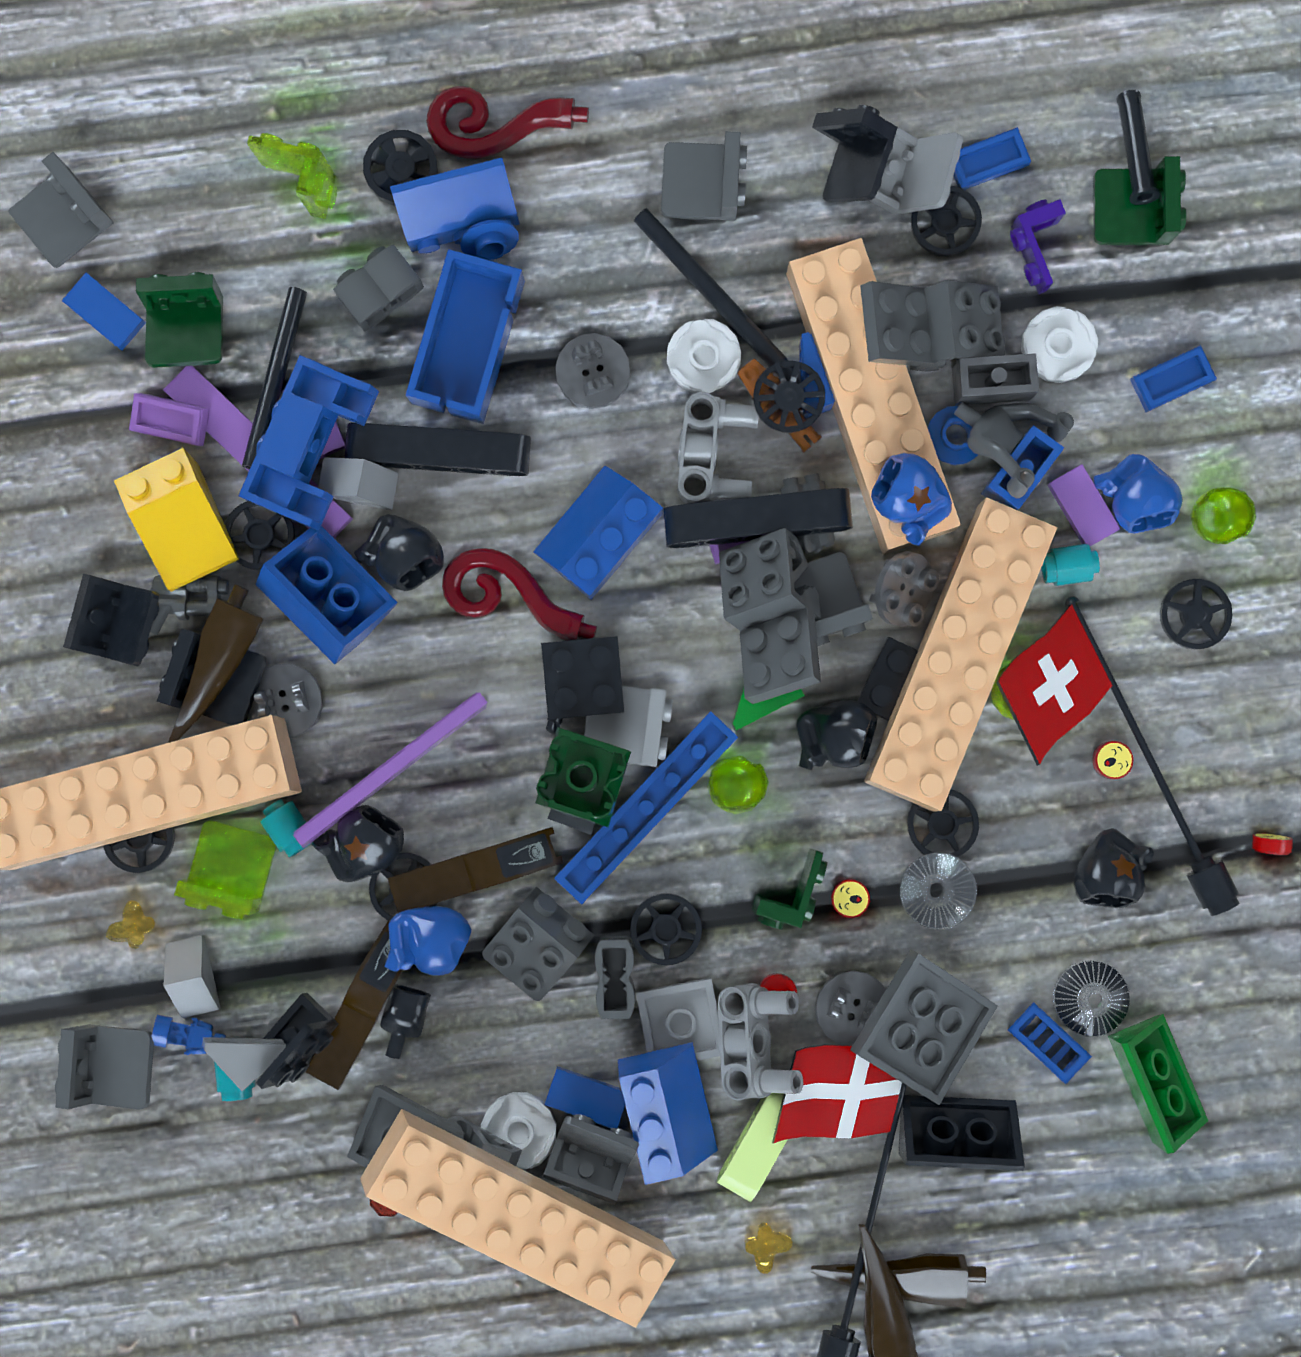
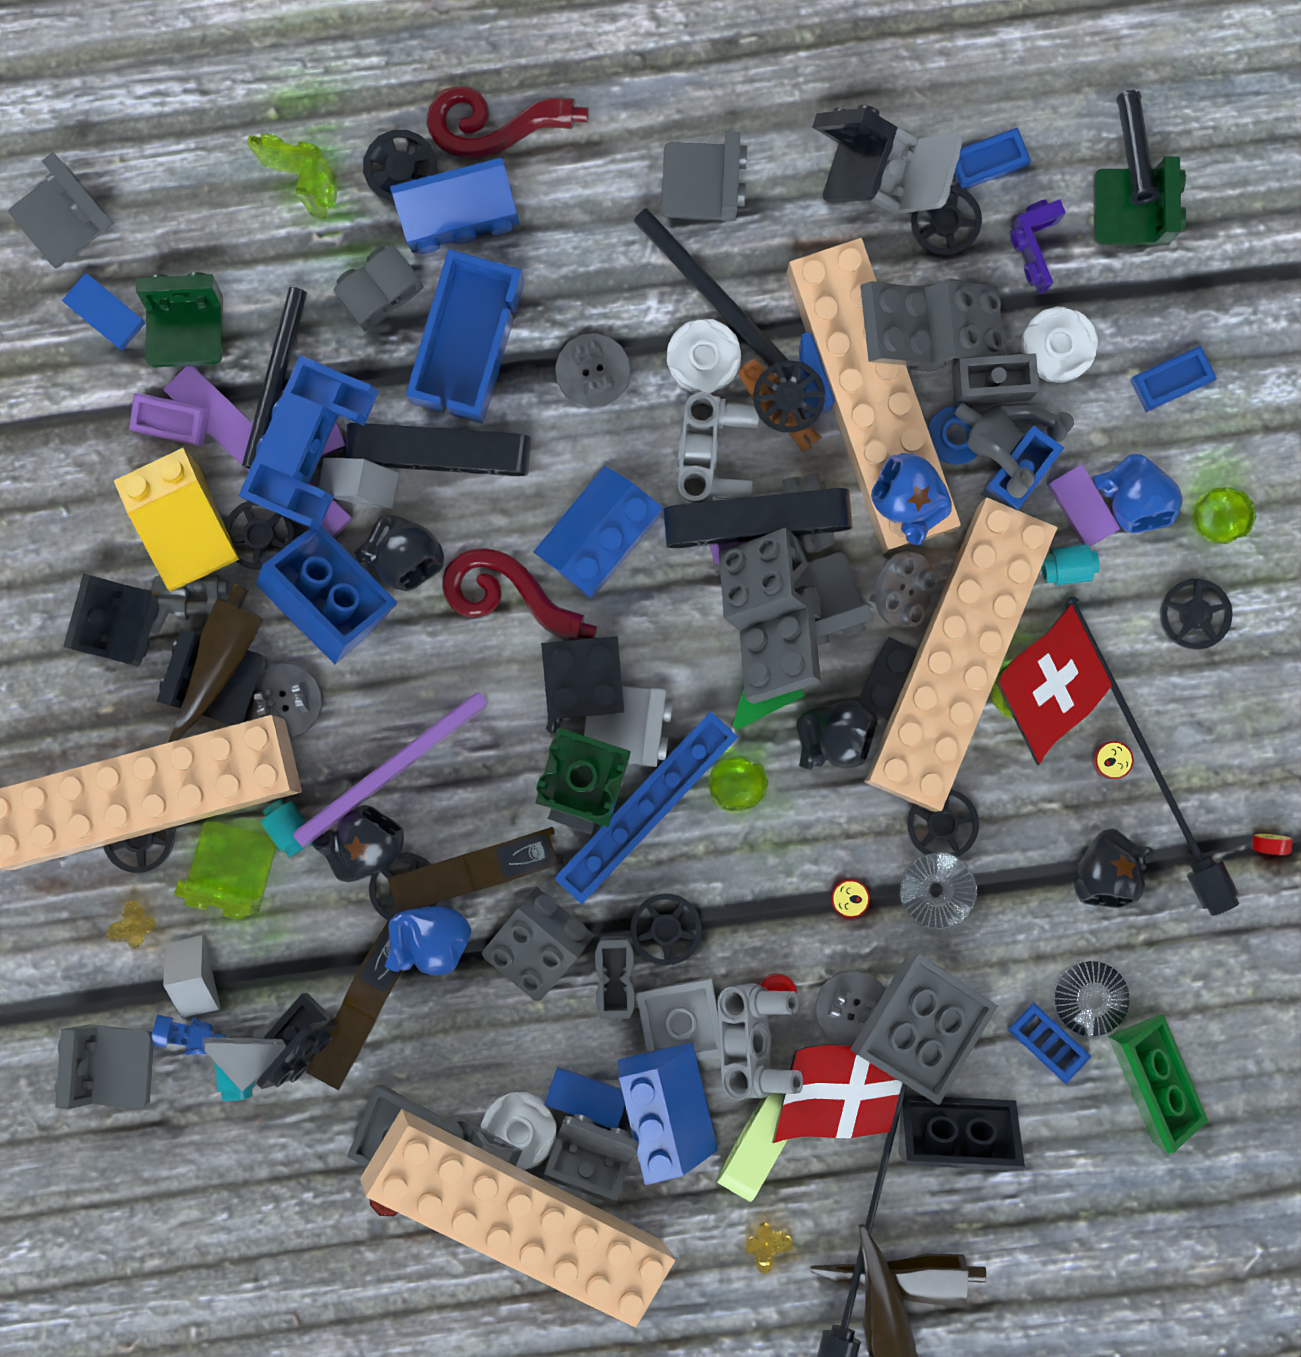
black piece [380,984,431,1059] -> none
blue piece [460,219,519,261] -> none
dark green bracket [752,848,828,930] -> none

